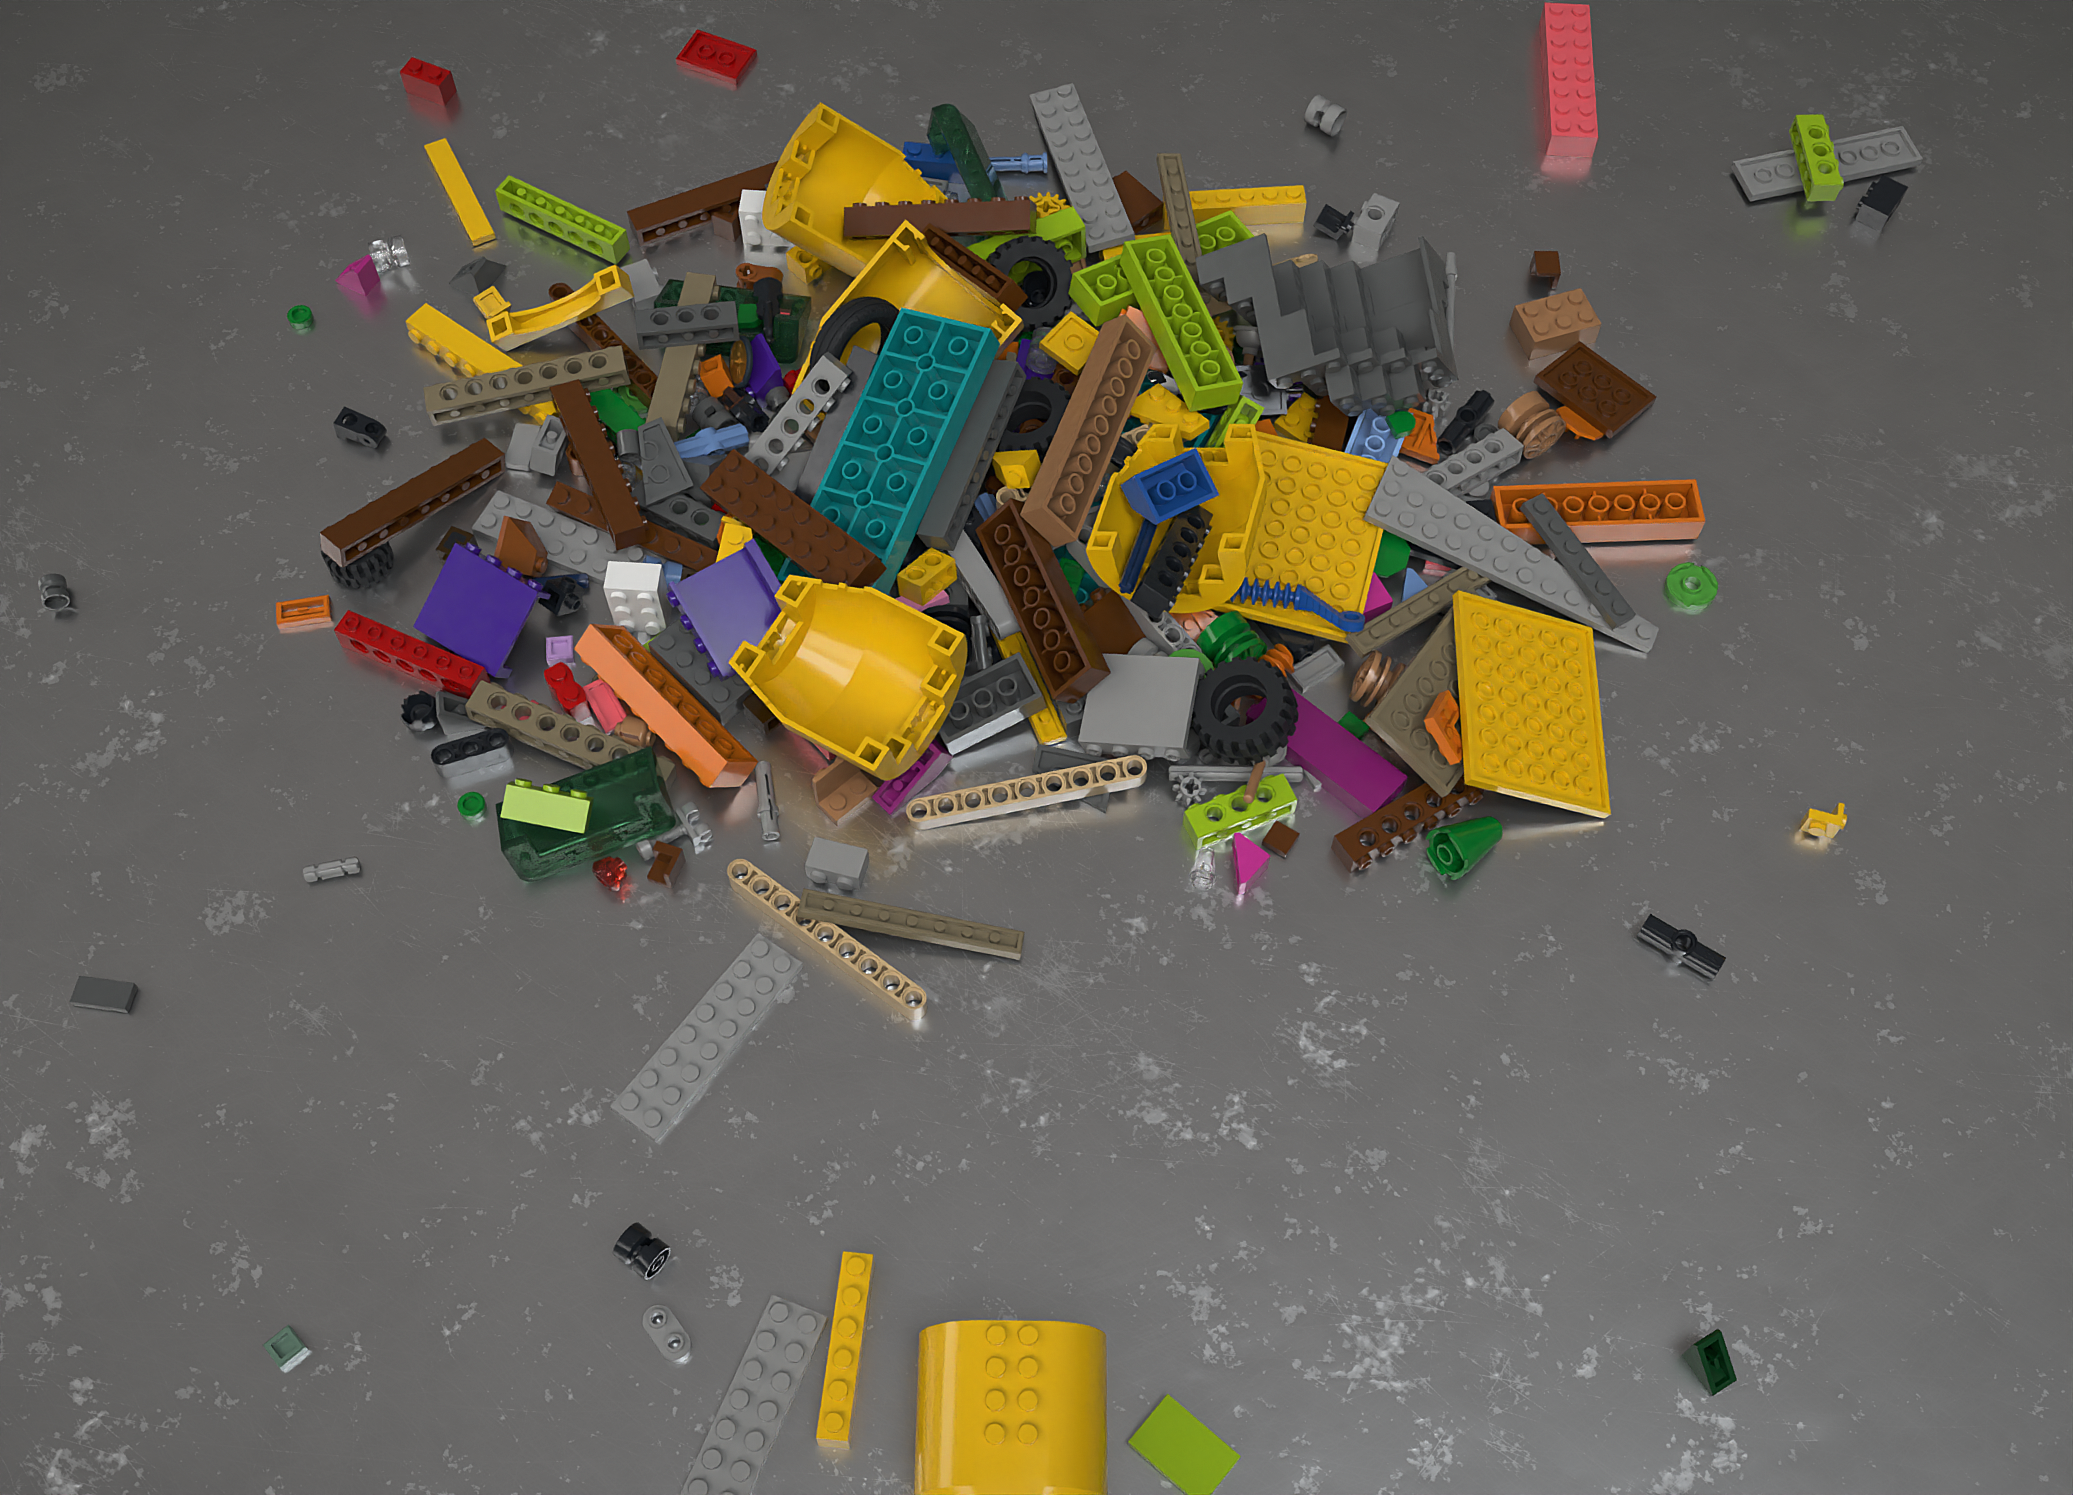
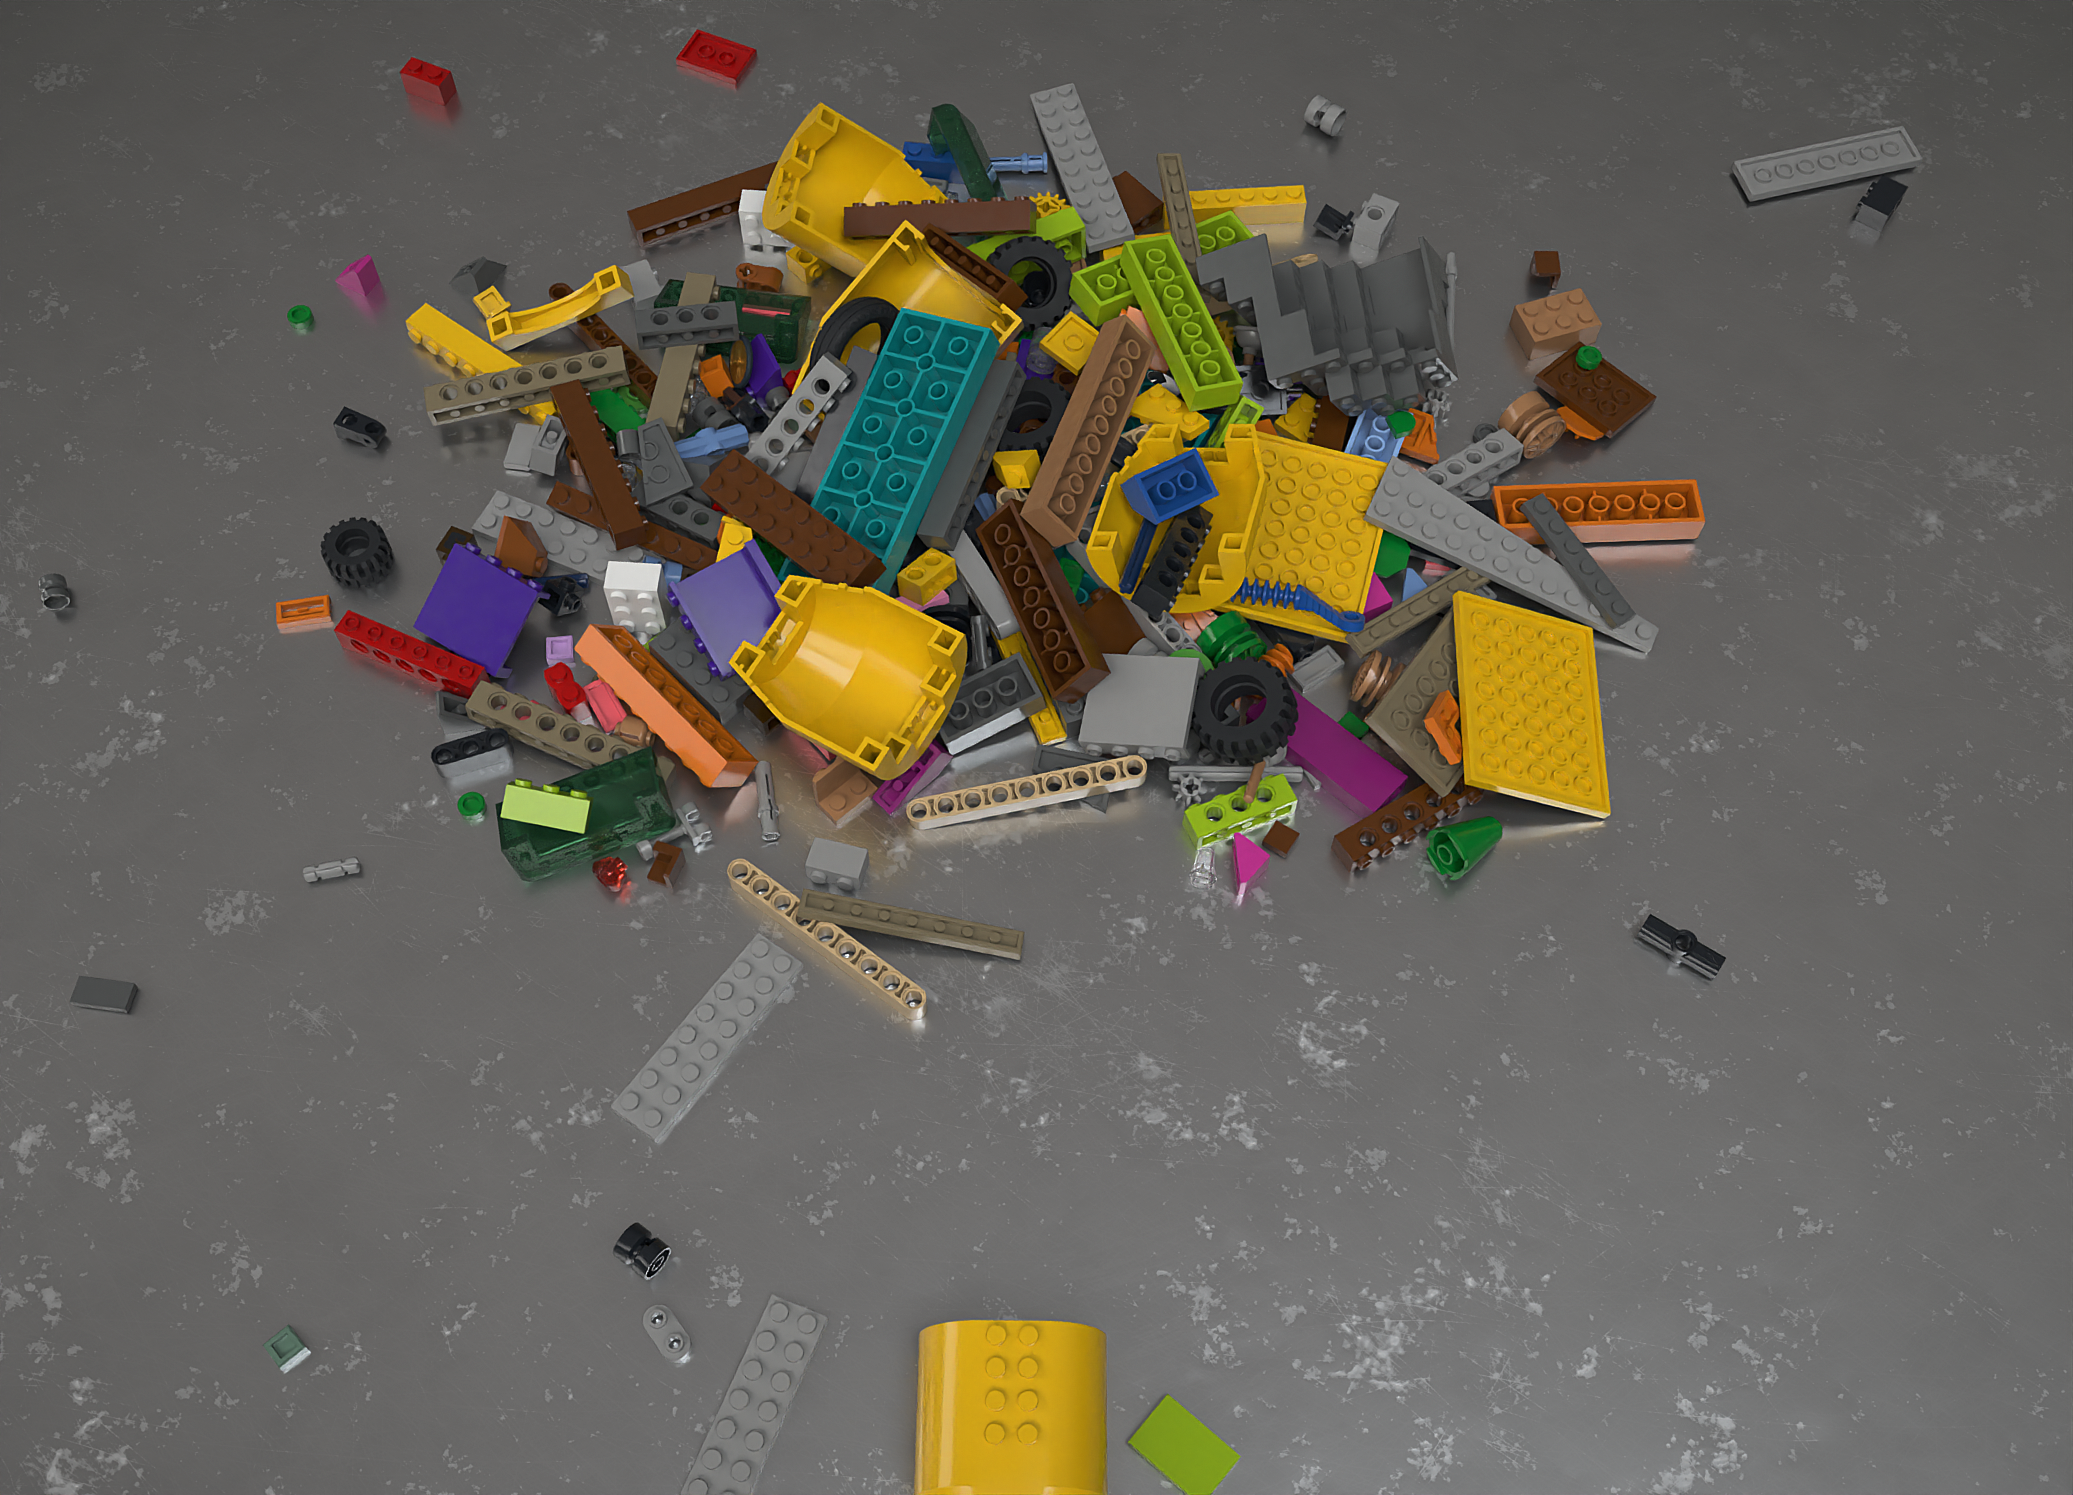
reddish brown brick [320,437,505,568] -> none
clear wheel [368,235,410,273] -> none
black hair [400,690,439,731] -> none
yellow tile [424,138,496,246] -> none
lime brick [495,175,630,265] -> none
reddish brown panel [711,207,742,242] -> none
green tile [737,304,763,328] -> none
black piece [753,277,783,346] -> none
yellow brick [816,1251,875,1449] -> none
black piece [1436,390,1495,454] -> none
coral brick [1539,2,1598,158] -> none
bright green tile [1665,562,1718,611] -> none
dark green slope [1682,1329,1737,1396] -> none
lime brick [1789,114,1844,201] -> none
yellow bracket [1800,802,1847,838] -> none
none -> green tile [1576,346,1602,370]

